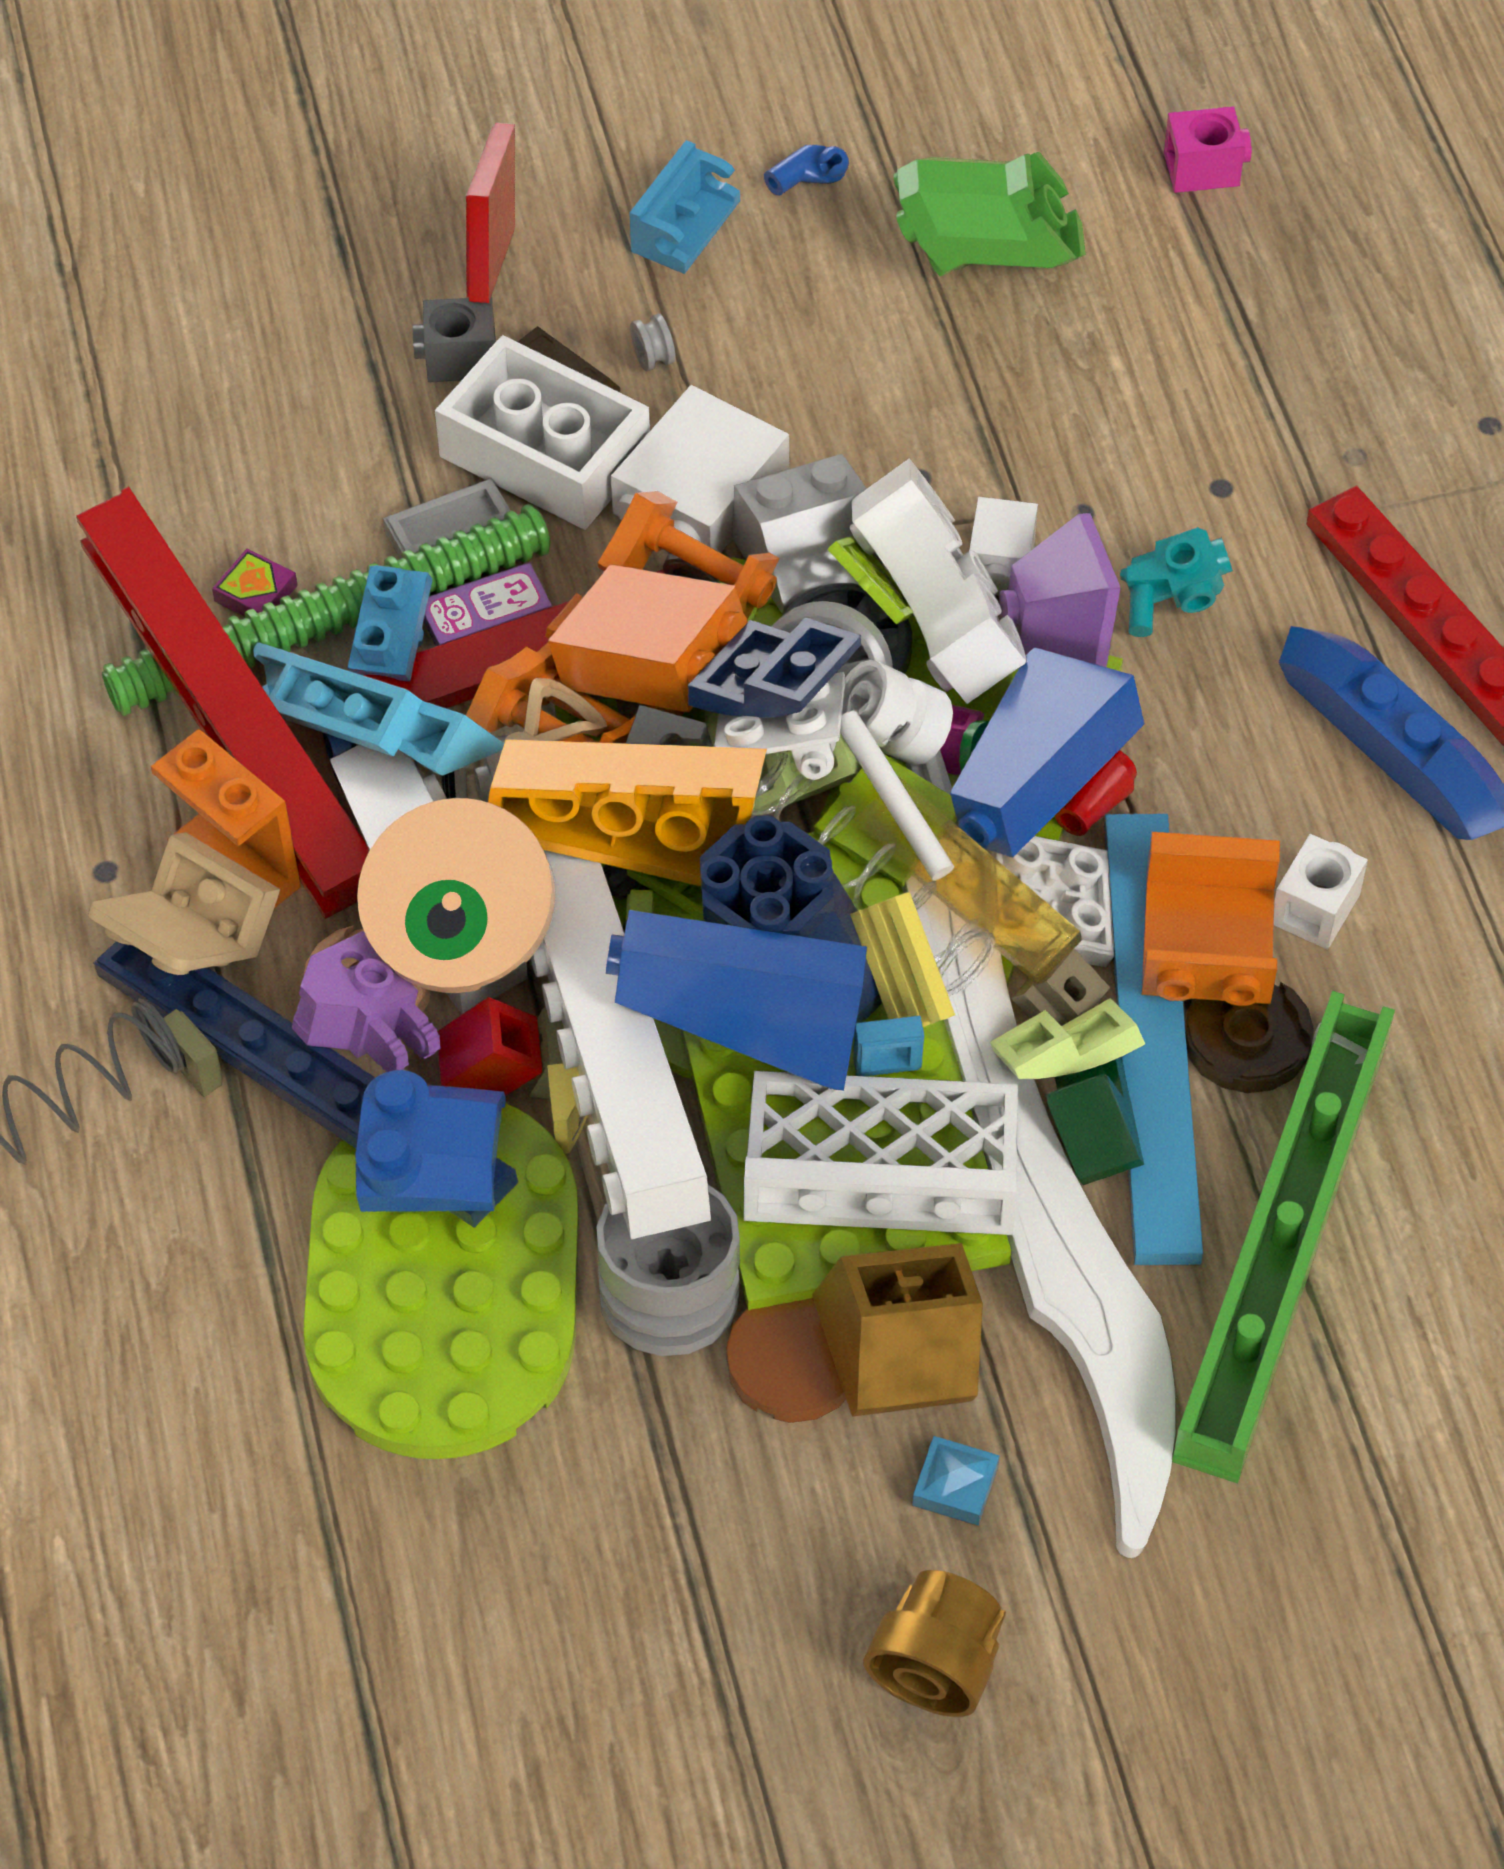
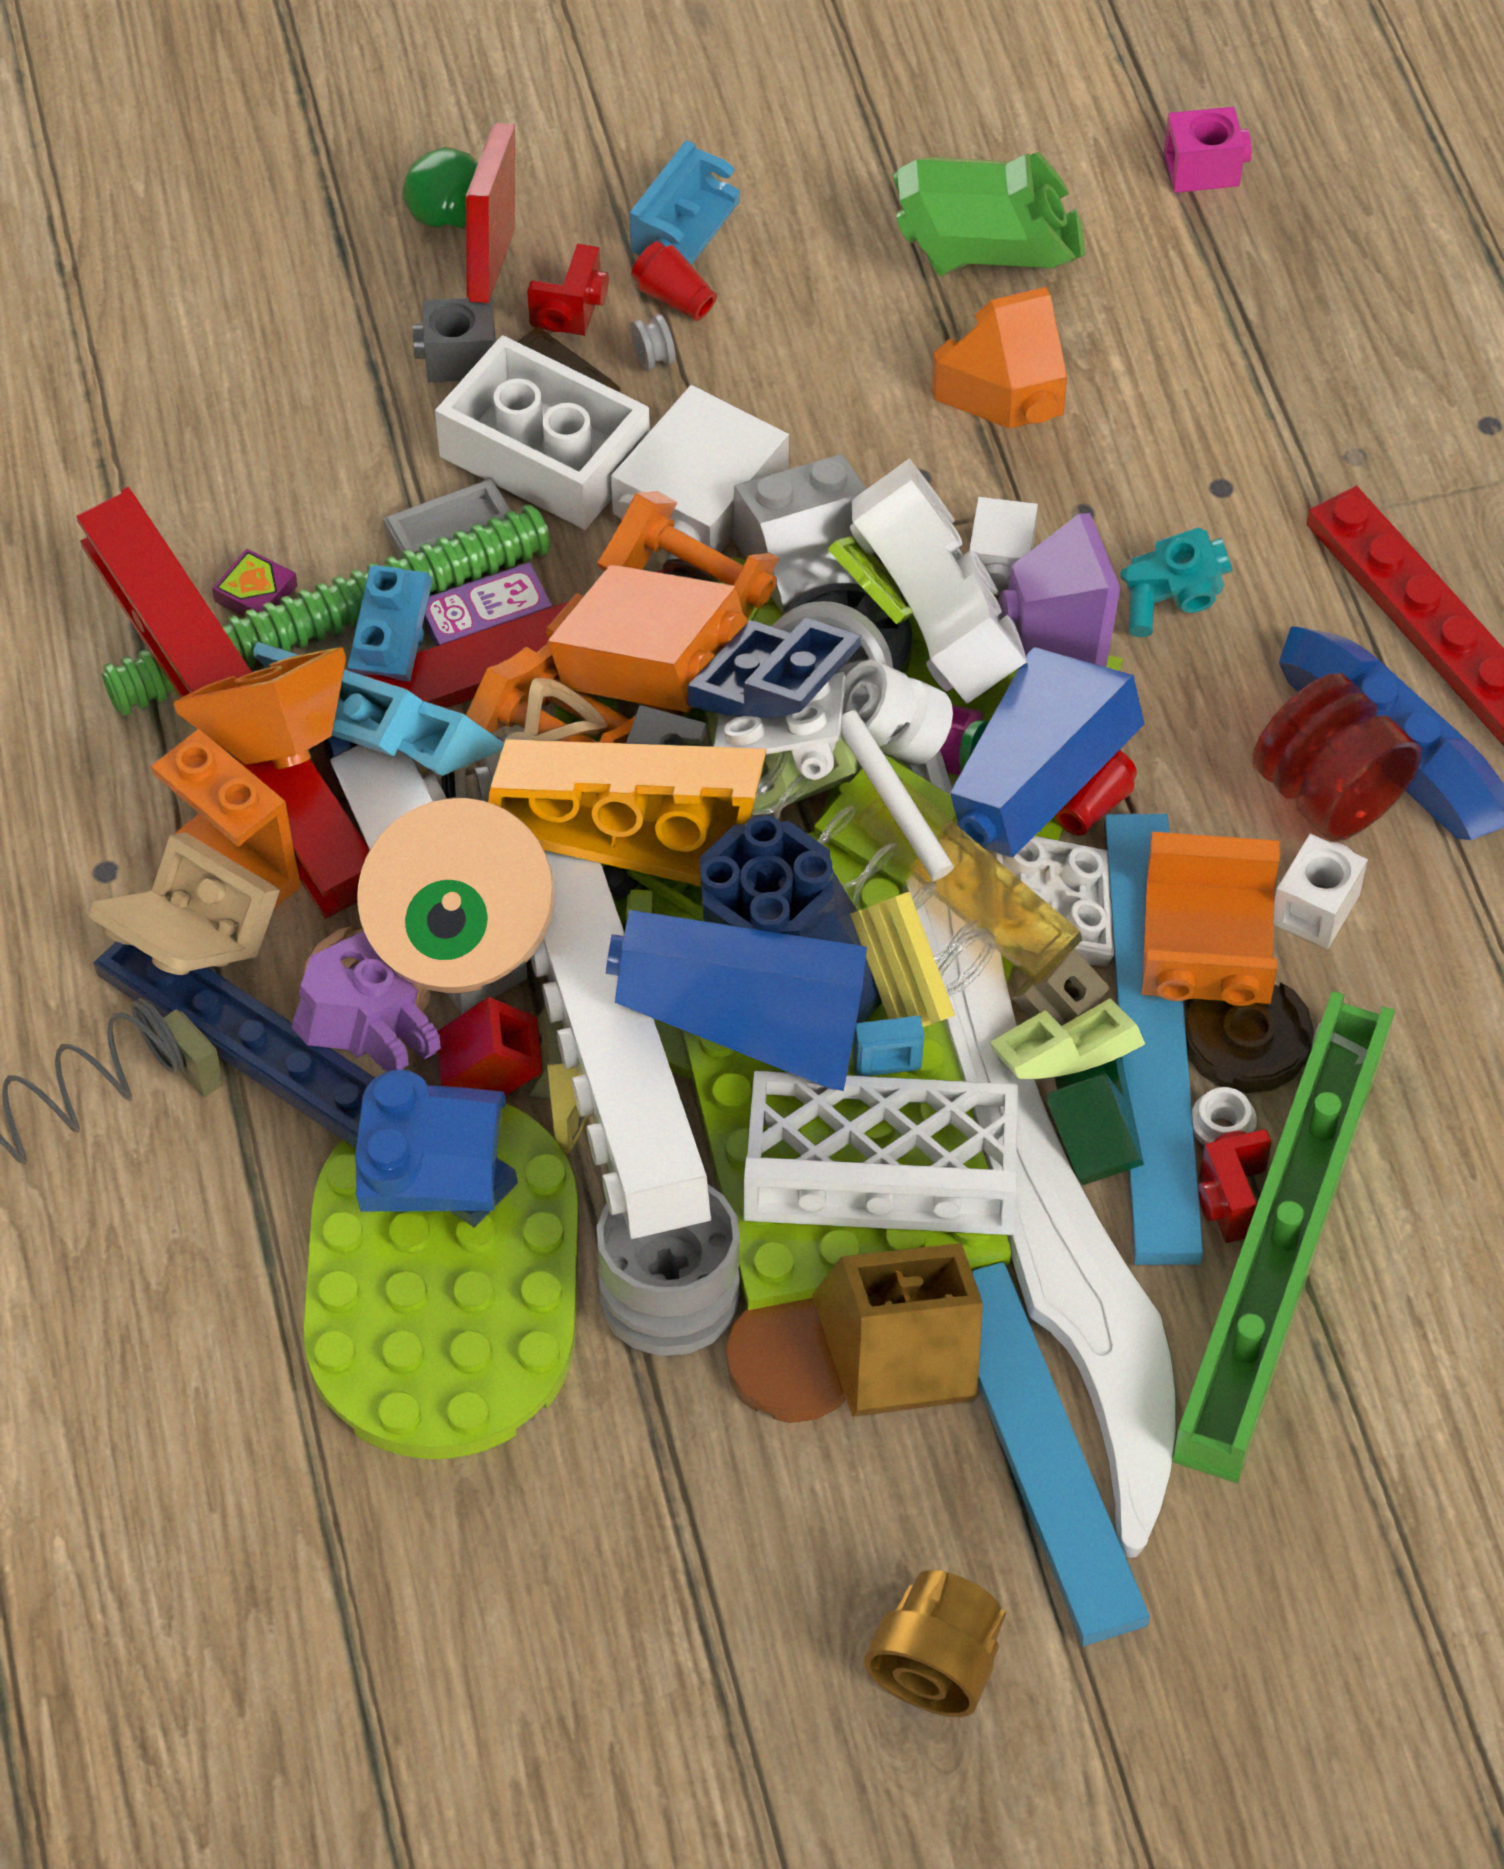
blue arm [764,145,849,196] -> none
dark azure tile [912,1436,1000,1526] -> none
none -> orange slope [173,647,346,769]
none -> green hair [402,147,478,228]
none -> red bracket [527,243,609,336]
none -> red cone [631,241,717,321]
none -> orange slope [931,287,1067,429]
none -> dark azure tile [972,1262,1150,1647]
none -> white plate [1192,1087,1257,1146]
none -> red bracket [1198,1129,1272,1244]
none -> clear red wheel [1252,673,1422,842]

